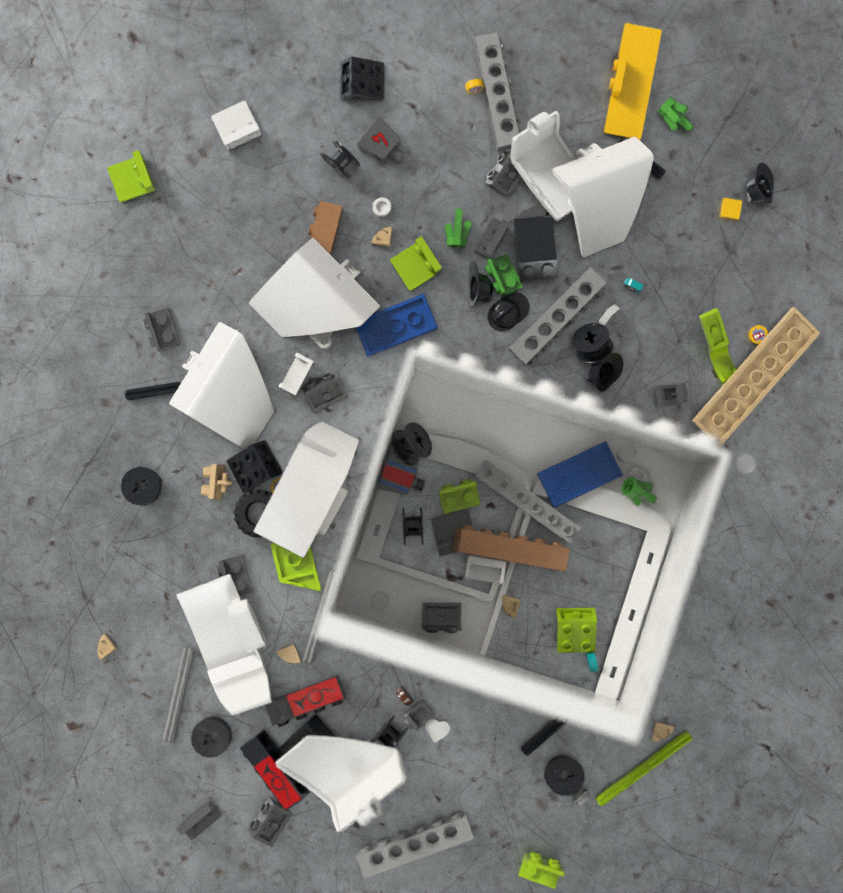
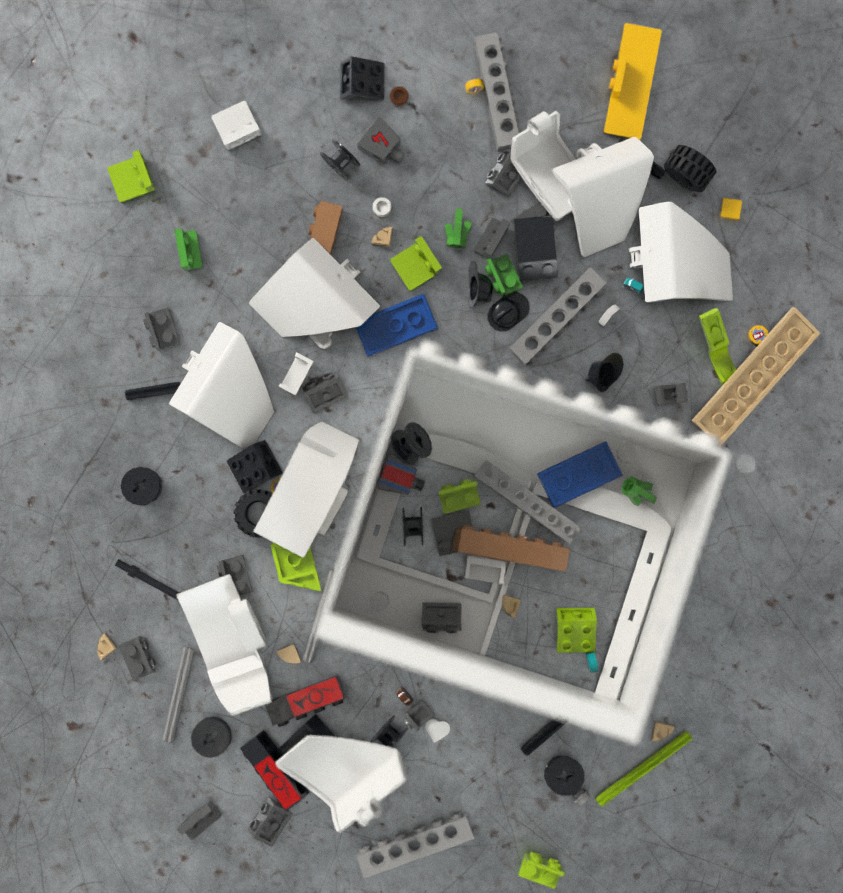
tan hips [201,464,233,500] -> none
black piece [572,323,614,364] -> none
bright green rock [657,96,694,131] -> none
black piece [746,163,774,204] -> none
none -> black bar [115,559,180,601]
none -> dark grey bracket [119,636,156,681]
none -> bright green bracket [174,228,203,271]
none -> reddish brown tile [390,86,409,107]
none -> white panel [629,202,733,303]
none -> black tyre [664,145,717,192]

